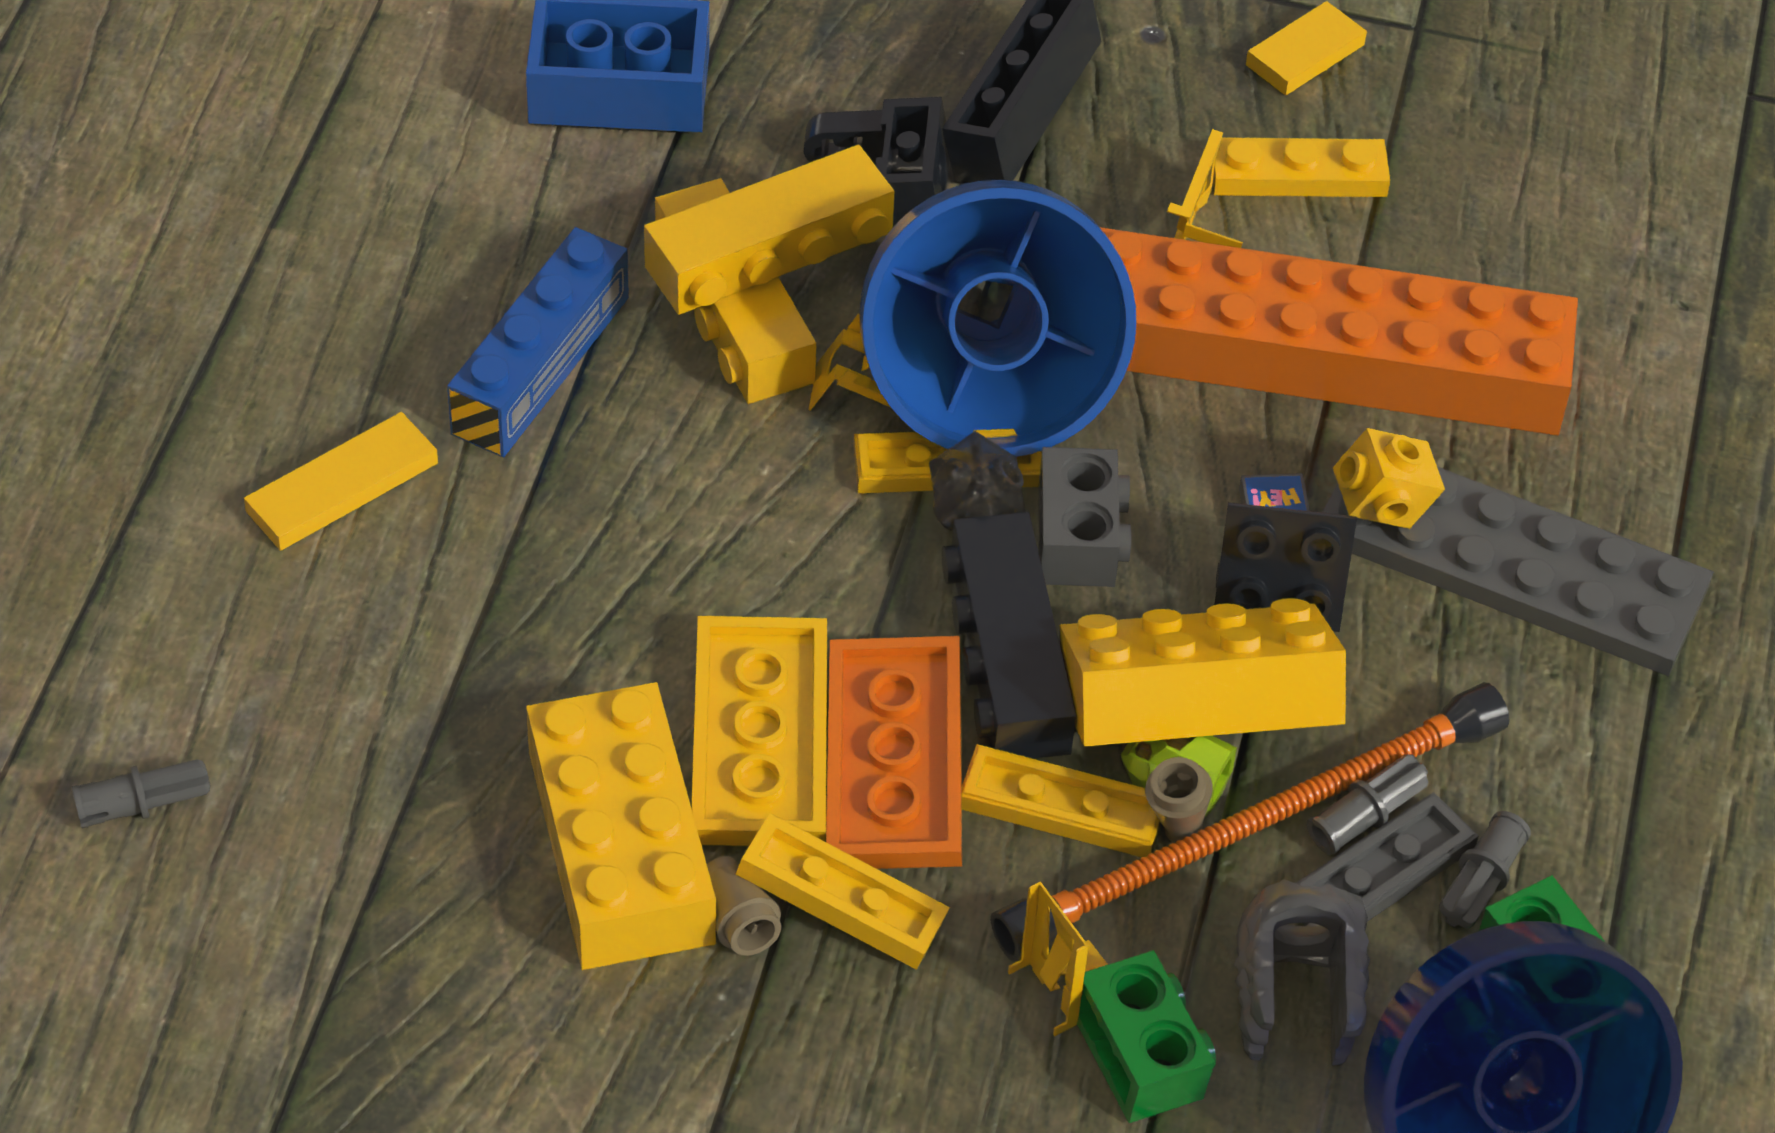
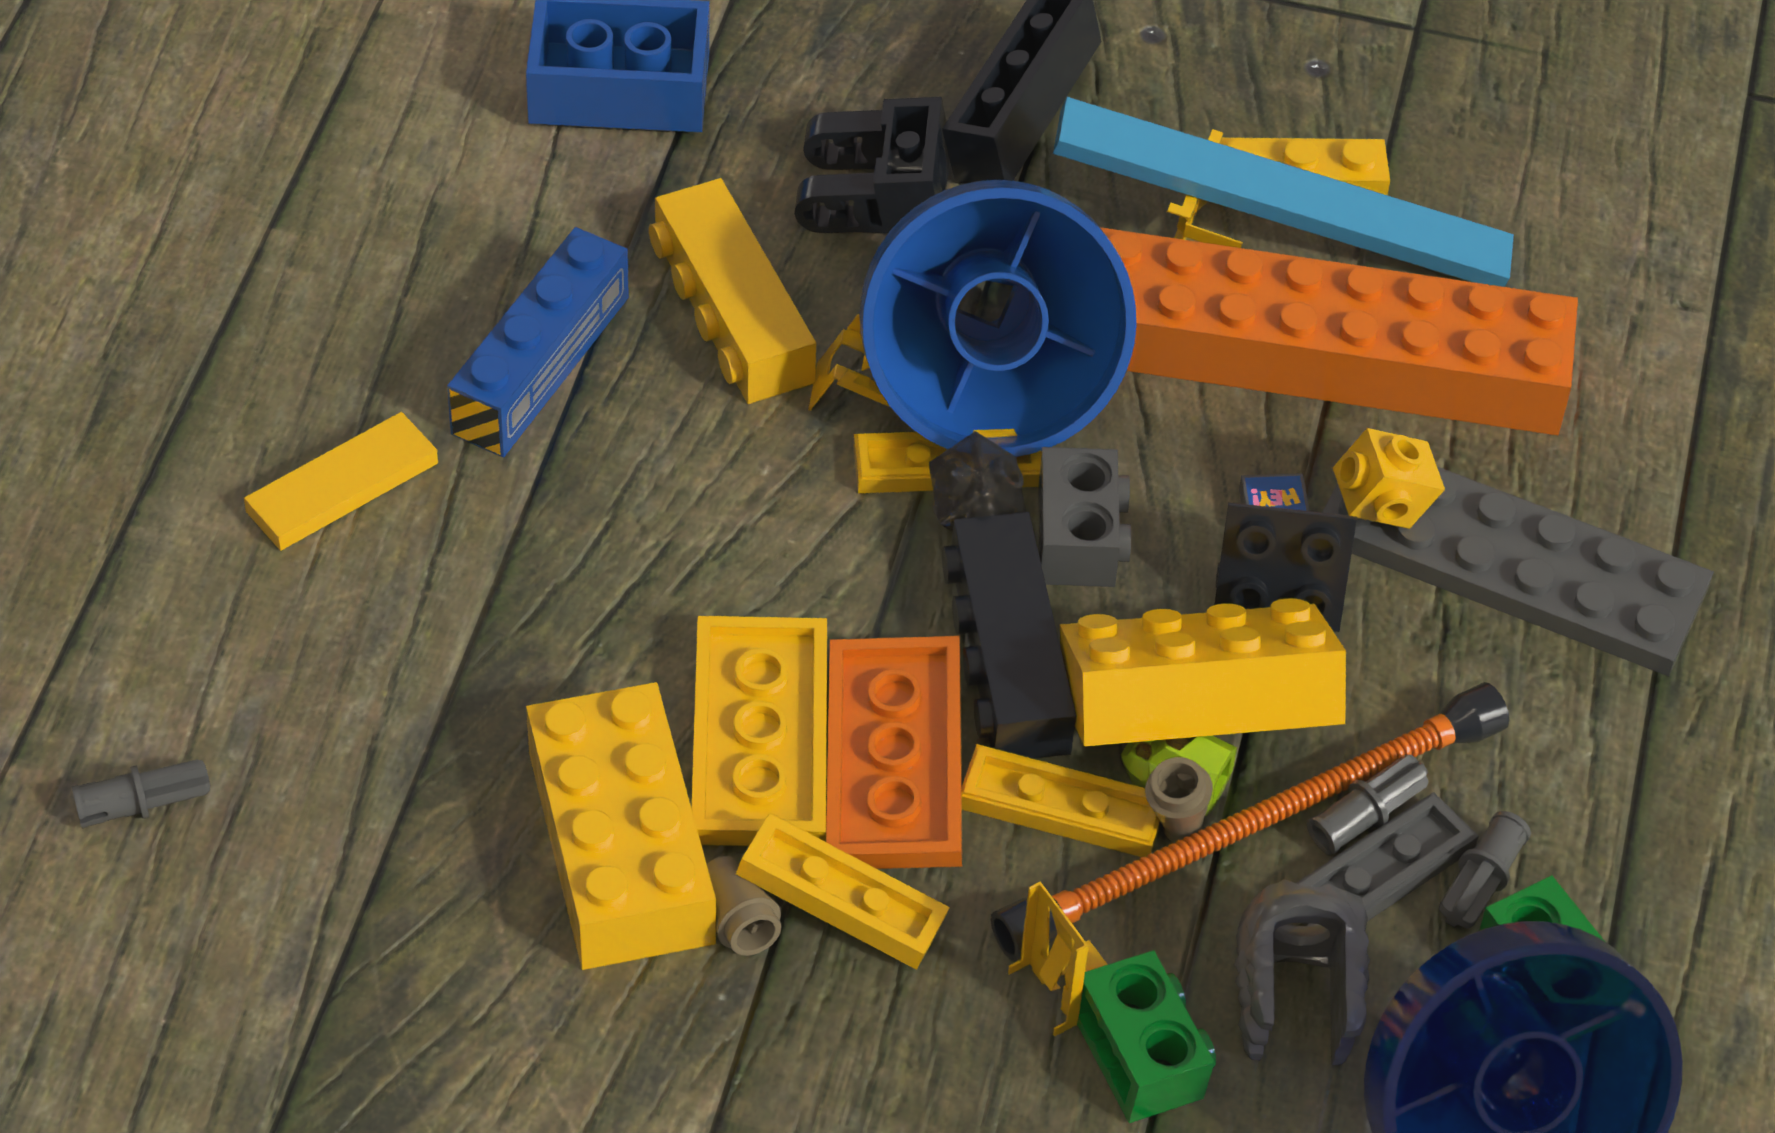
yellow brick [644,144,895,315] -> none
yellow tile [1246,1,1367,96] -> none
none -> dark azure tile [1053,97,1514,287]

